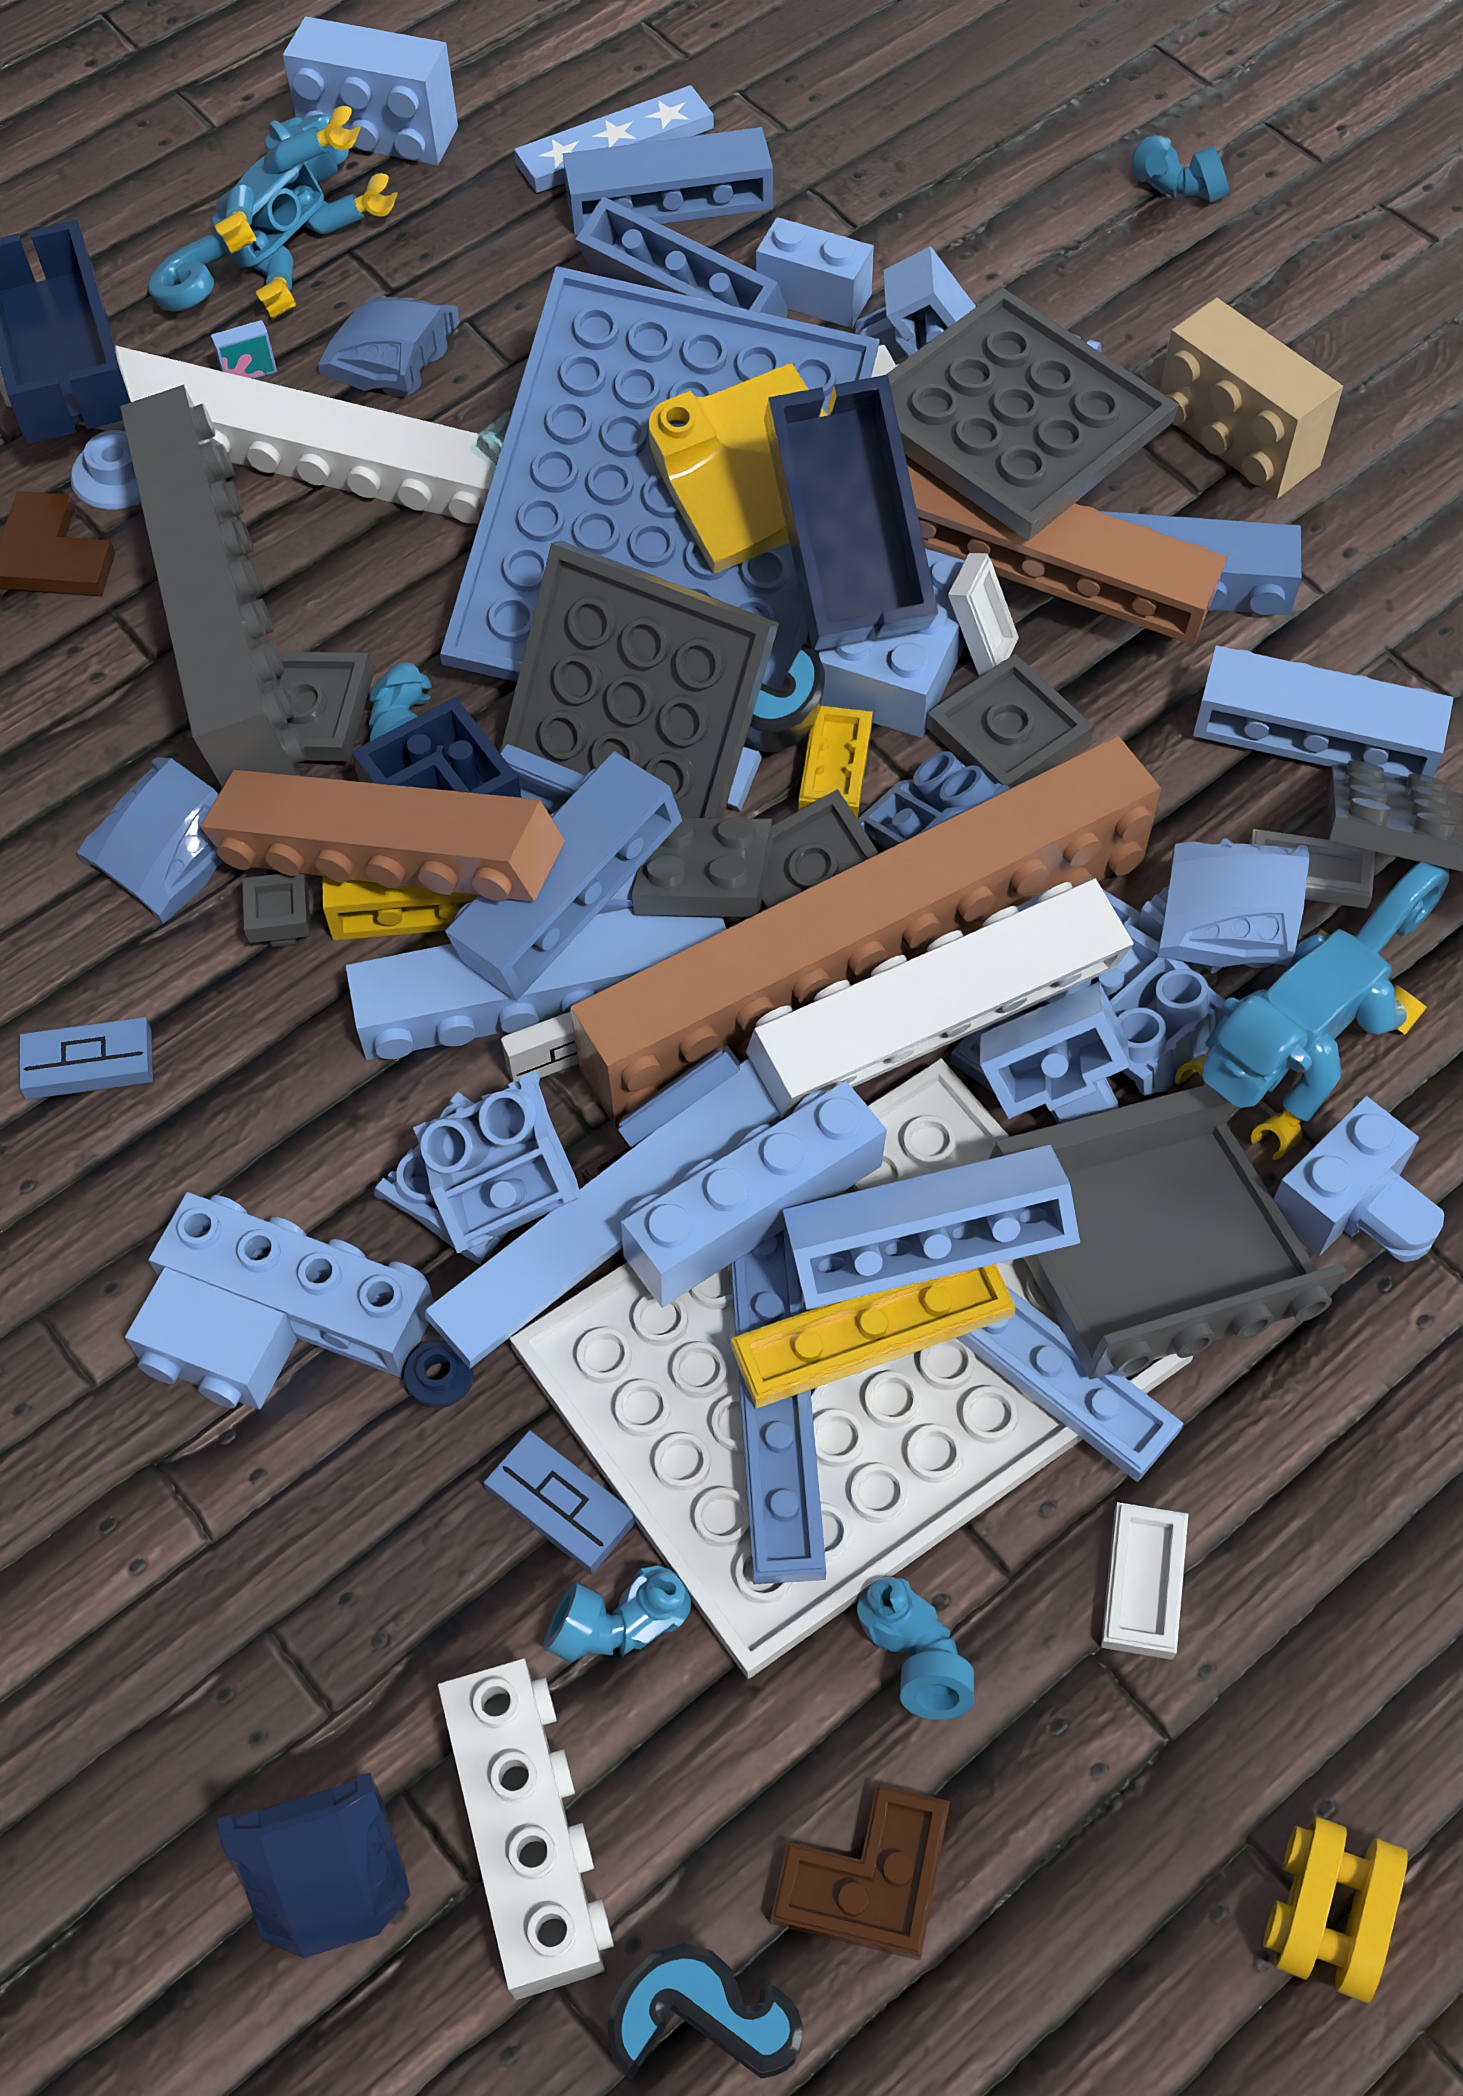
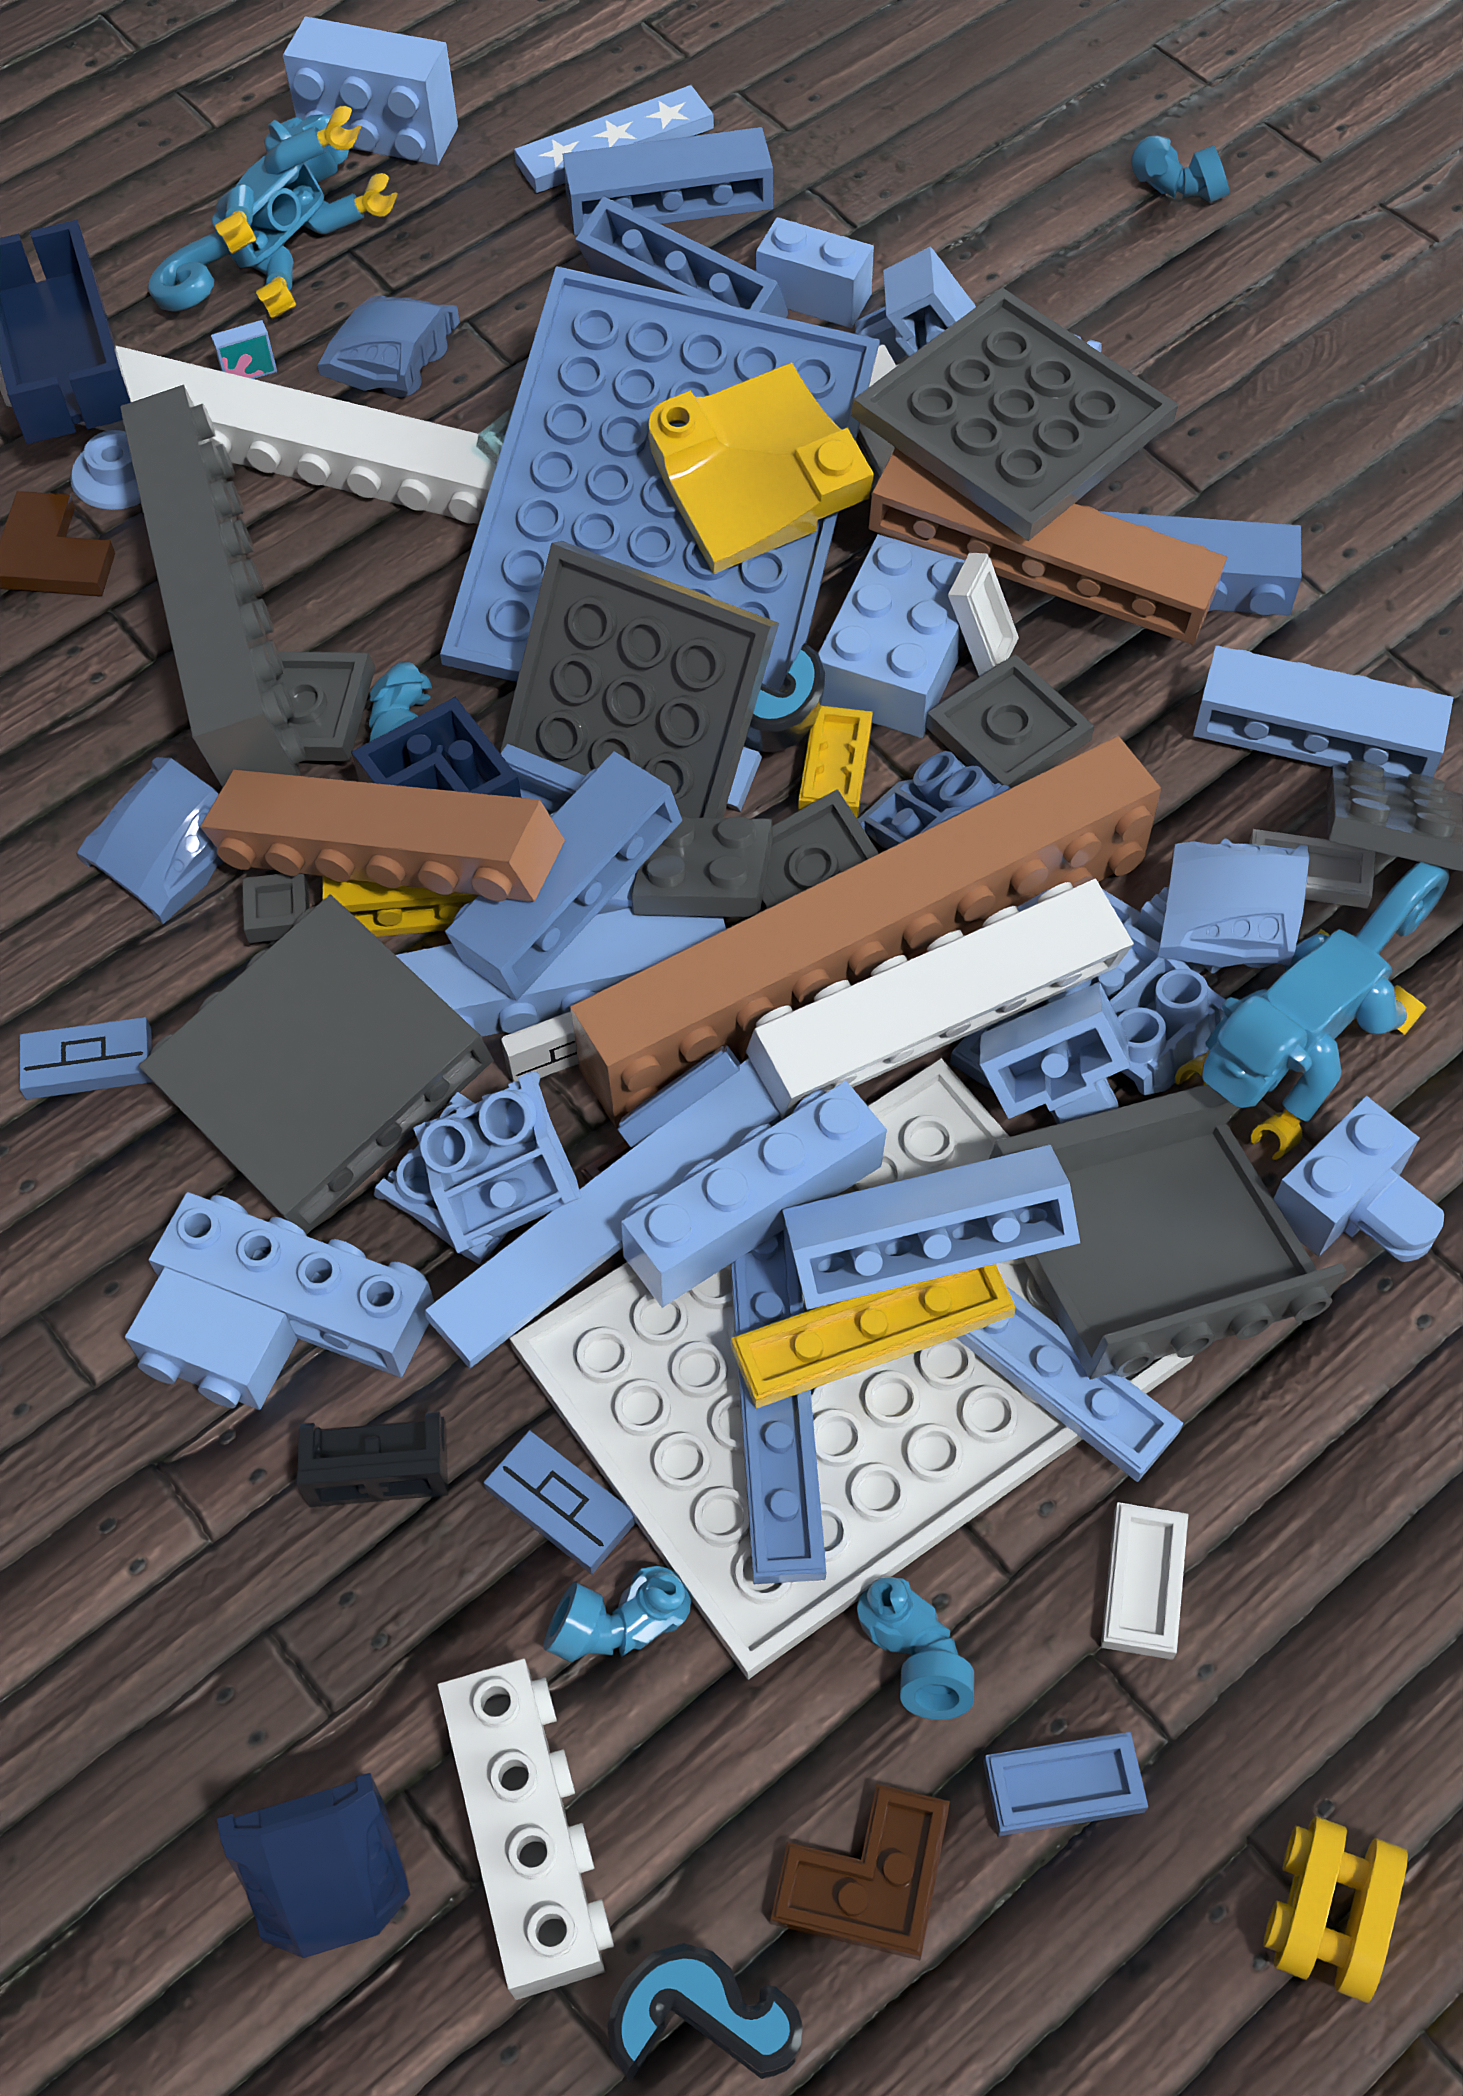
dark blue plate [404,1340,474,1408] -> none
dark blue piece [764,374,939,651] -> none
tan brick [1160,297,1343,499] -> none
none -> dark grey panel [138,894,494,1235]
none -> black hinge [297,1412,448,1508]
none -> medium blue tile [983,1732,1148,1837]

